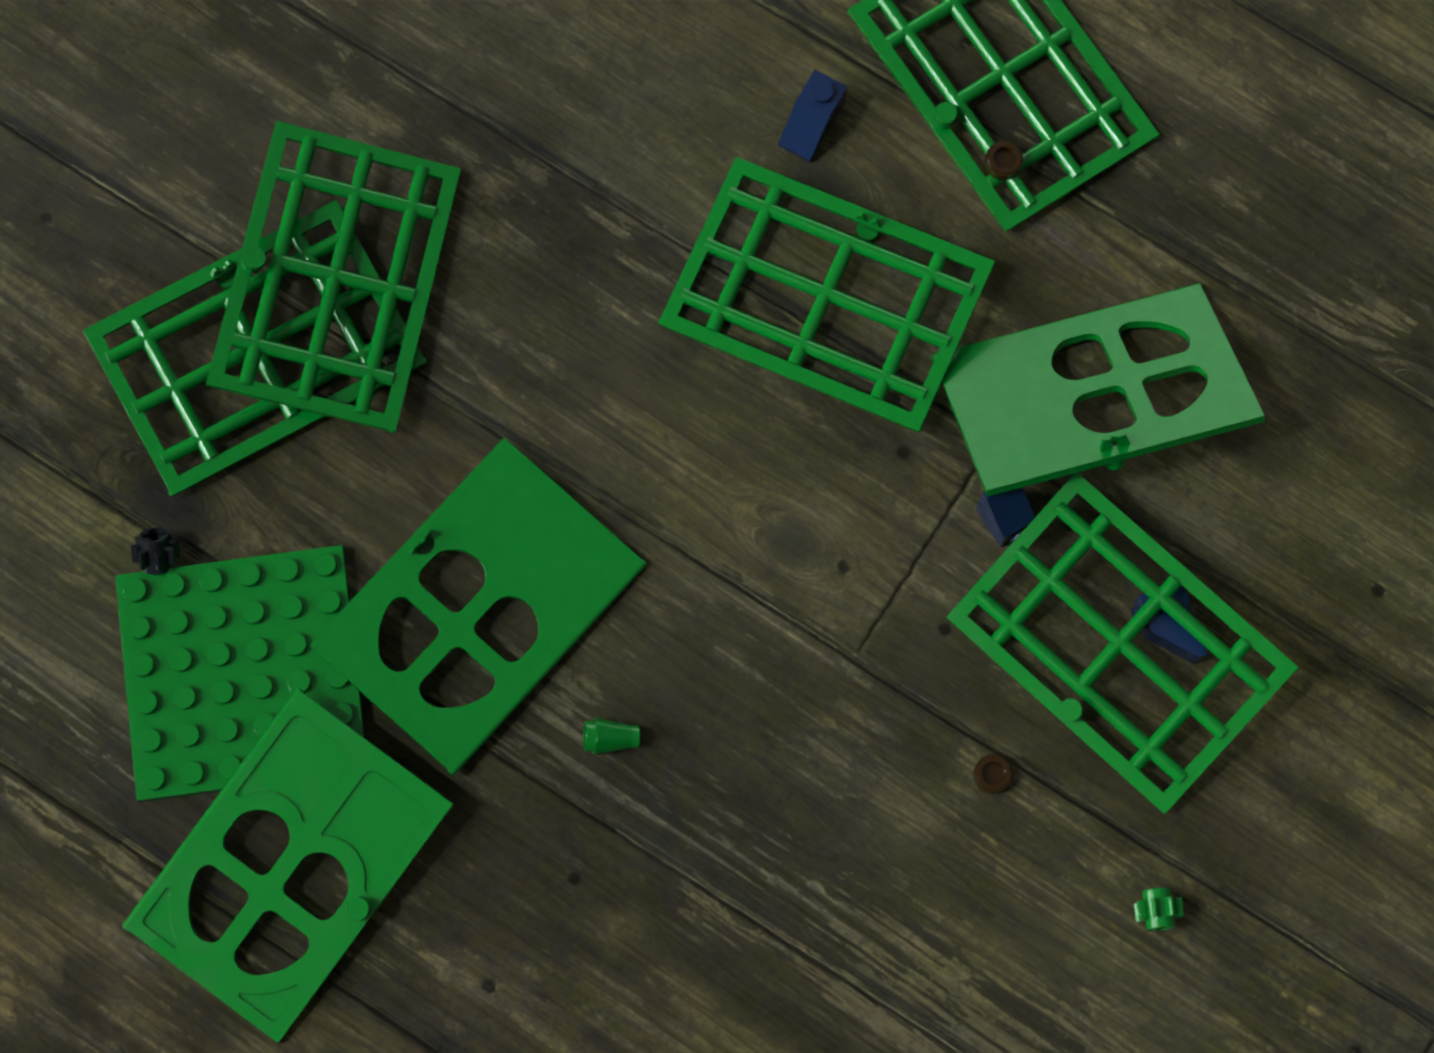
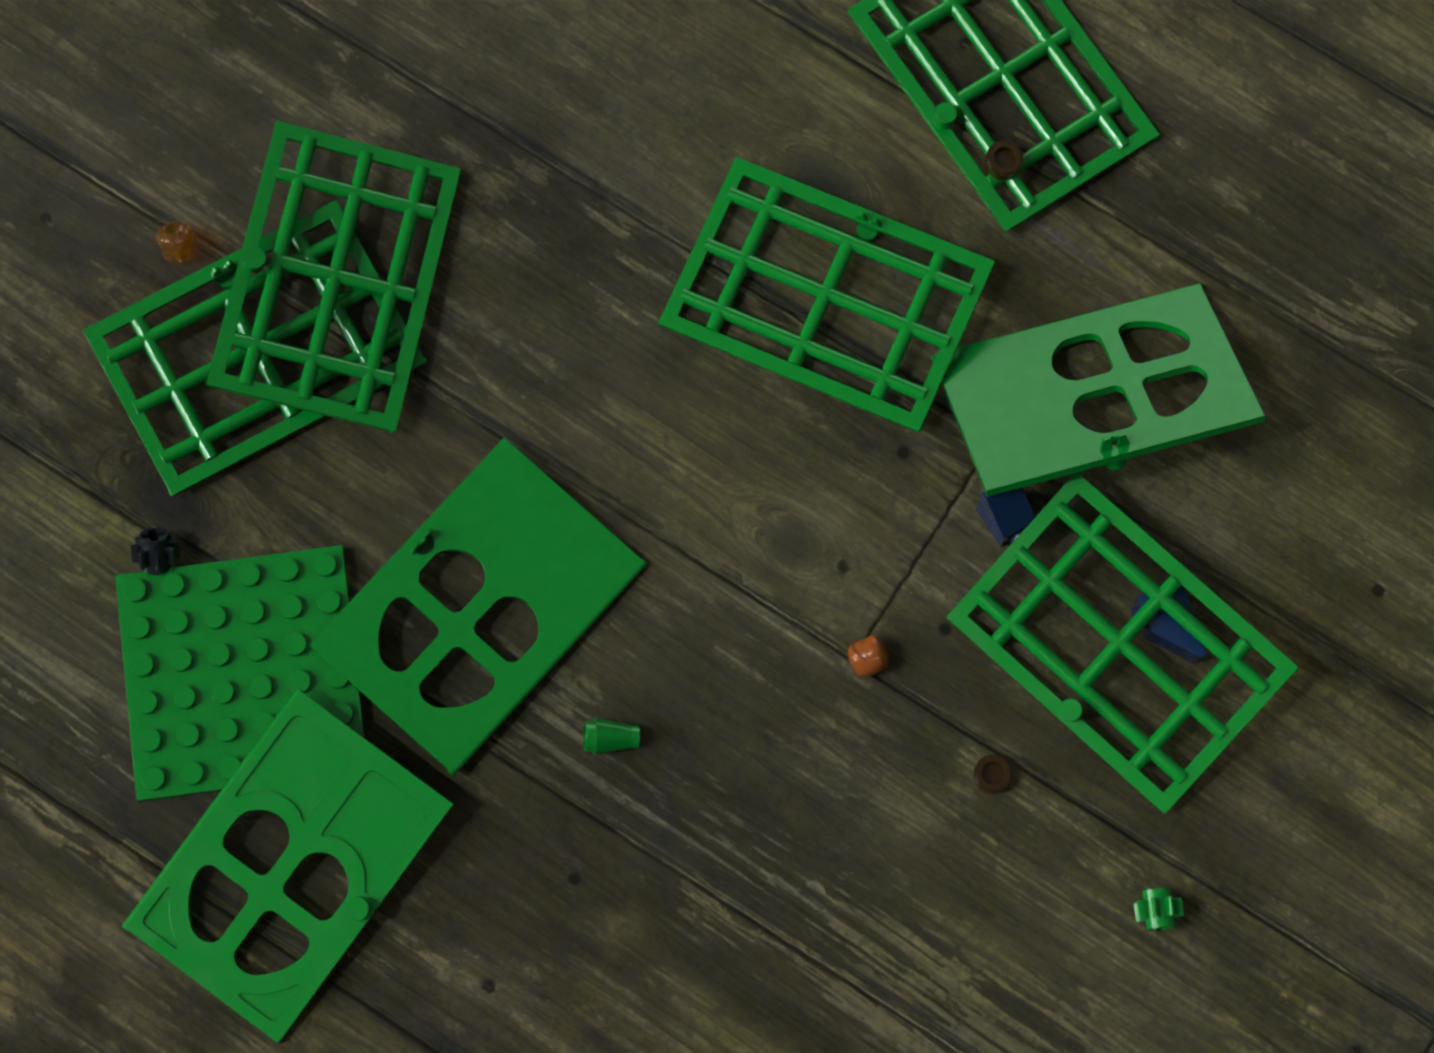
dark blue slope [778,69,847,162] -> none
none -> clear orange piece [156,221,198,262]
none -> dark orange piece [848,634,890,677]

